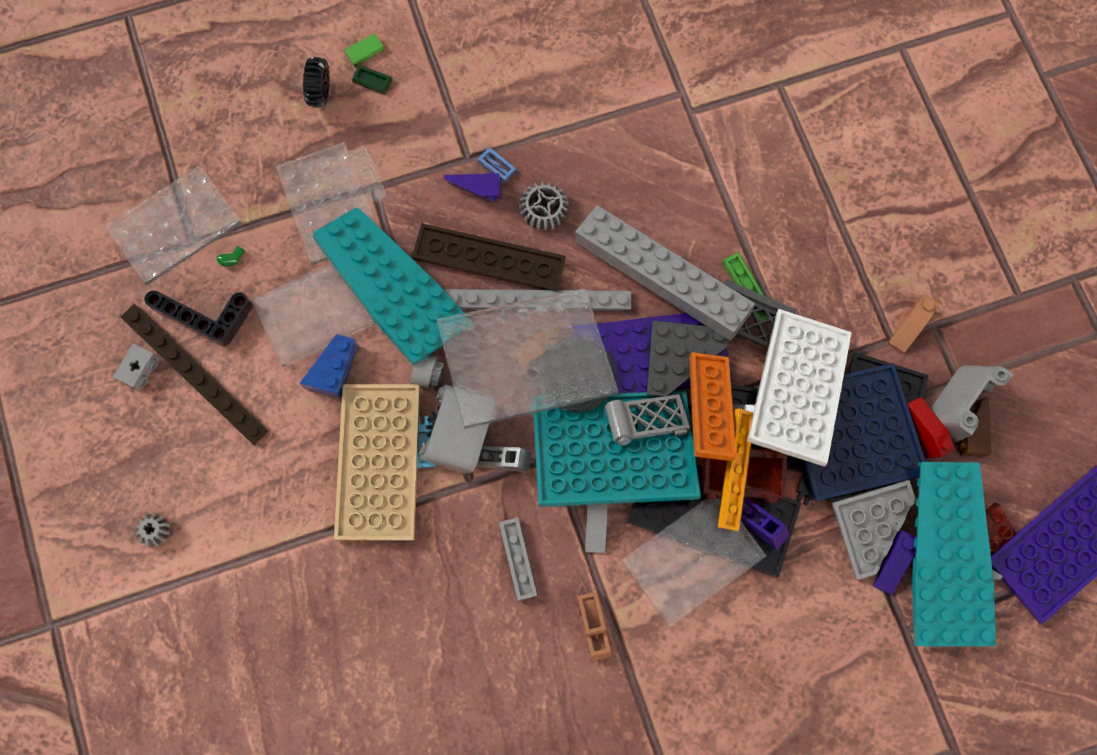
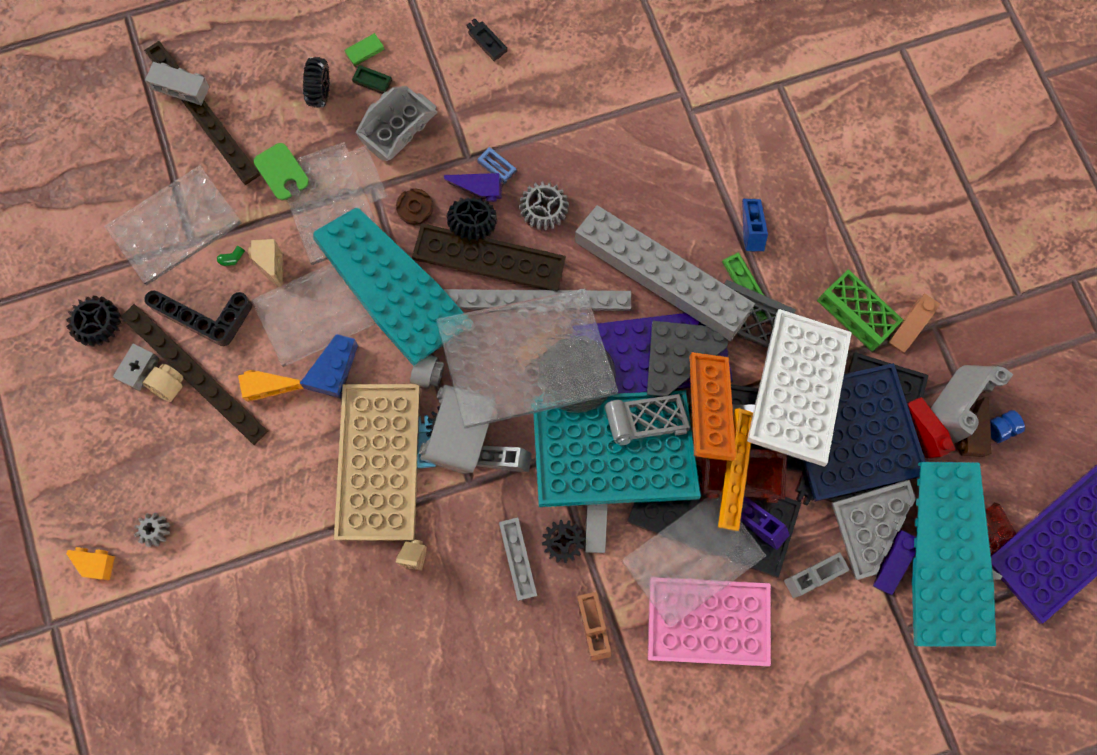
none -> black gear [66,295,122,347]
none -> light orange slope [66,547,115,581]
none -> tan piece [142,364,183,402]
none -> dark brown plate [144,41,260,185]
none -> light grey brick [145,62,209,105]
none -> light orange slope [238,370,303,402]
none -> tan slope [248,239,283,288]
none -> bright green piece [254,143,309,200]
none -> light grey slope [356,86,438,161]
none -> reddish brown tile [396,188,433,225]
none -> tan slope [396,539,427,571]
none -> black gear [447,196,497,241]
none -> black hinge [466,18,507,61]
none -> black gear [542,520,585,564]
none -> bright pink plate [648,577,771,666]
none -> blue slope [742,199,768,252]
none -> light grey slope [784,552,850,598]
none -> bright green fence [817,269,903,352]
none -> blue wheel [990,410,1025,443]

